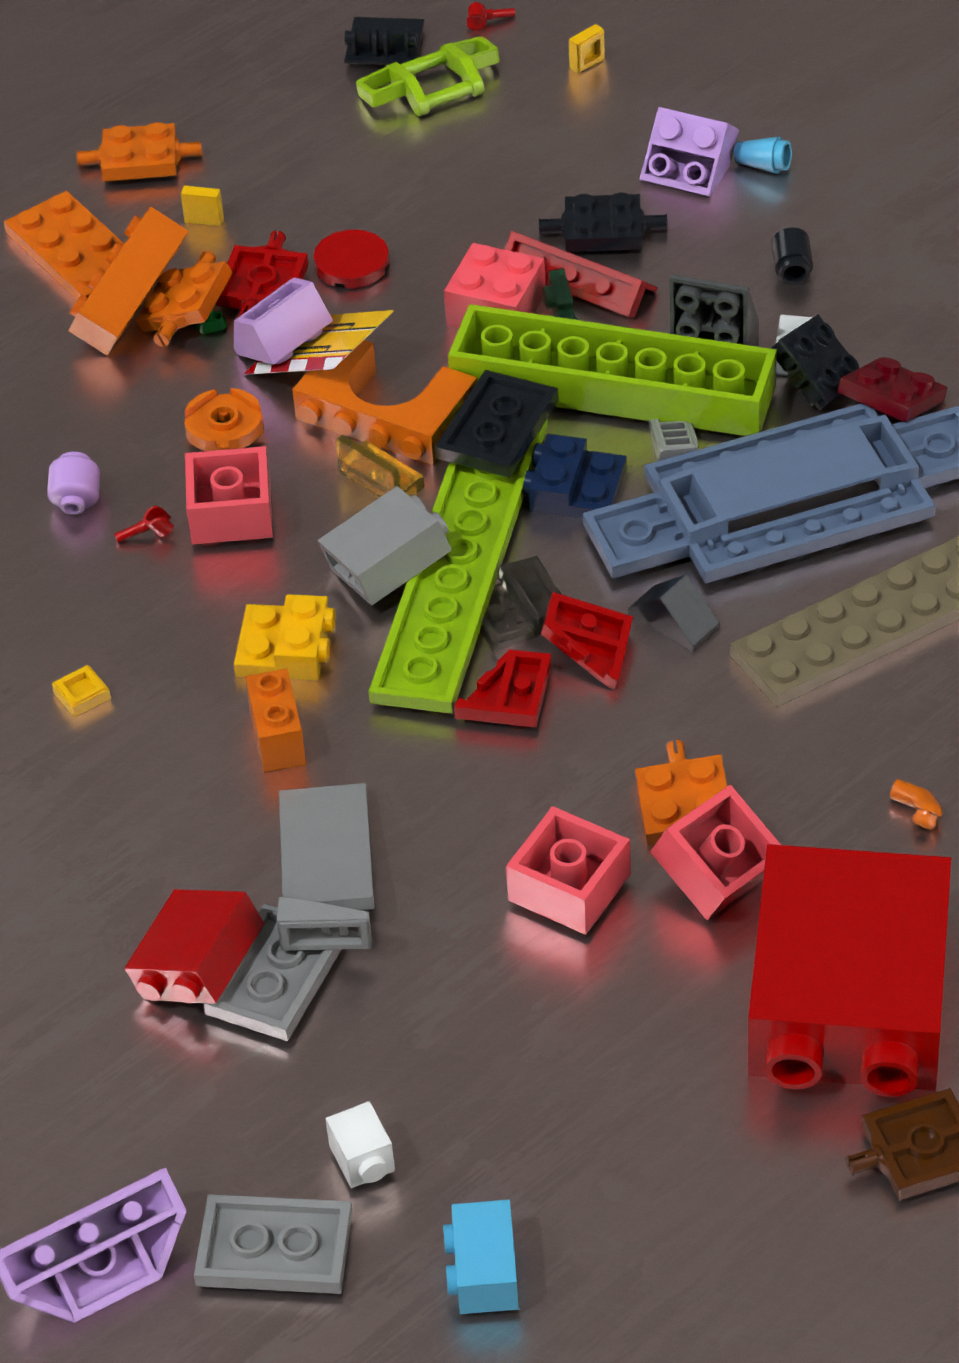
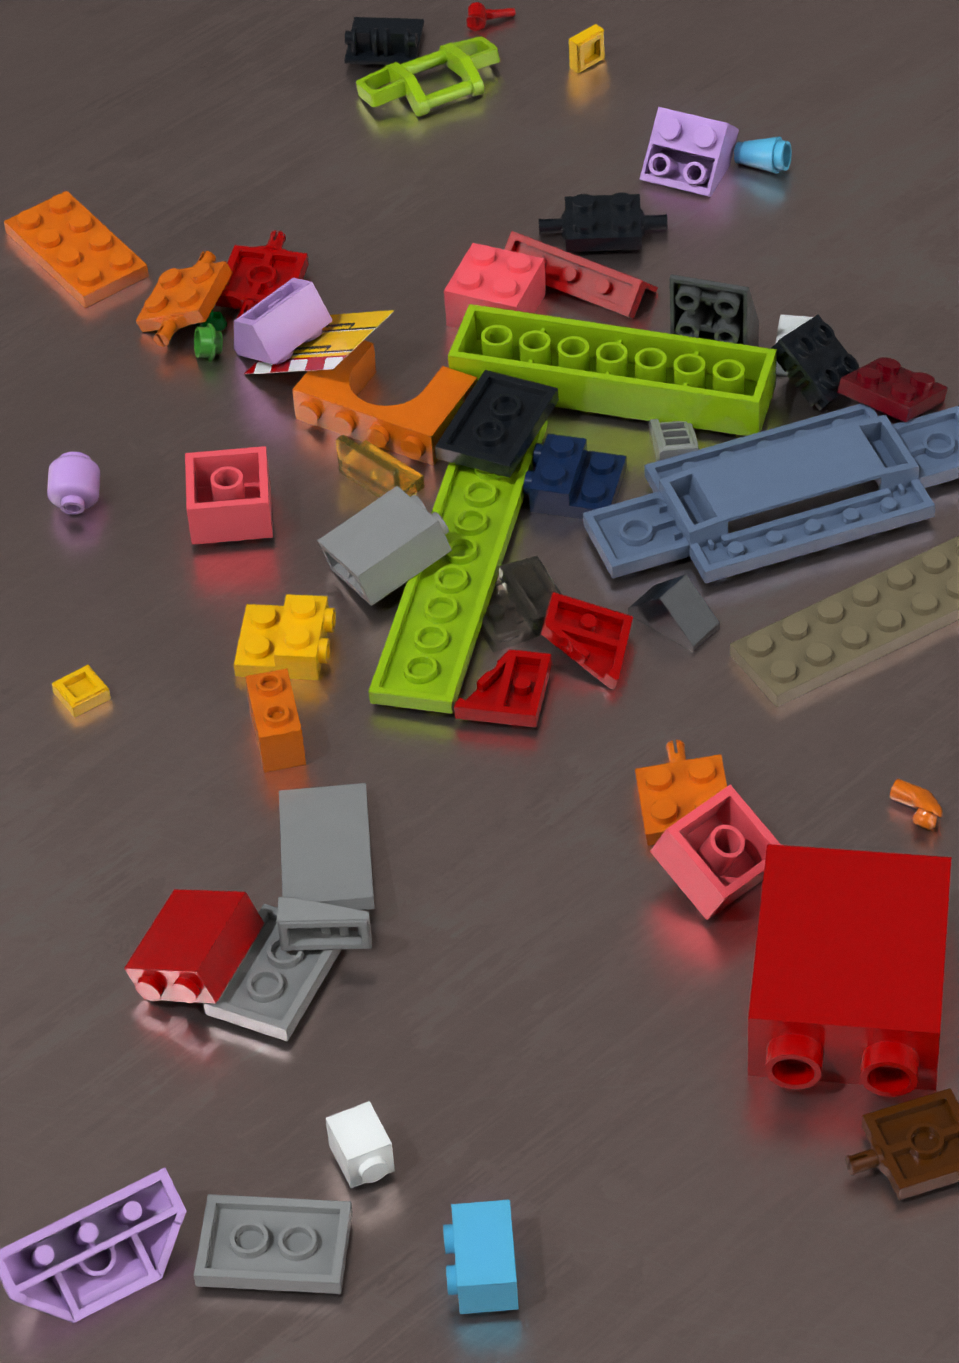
orange brick [68,206,189,356] -> none
orange plate [76,122,202,182] -> none
red hand [114,506,174,543] -> none
yellow tile [181,185,224,226] -> none
orange plate [184,388,264,451] -> none
red tile [313,229,390,289] -> none
coral brick [506,806,631,935] -> none
clear green plate [542,268,578,320] -> none
black brick [771,227,813,285] -> none
none -> bright green plate [194,323,223,362]

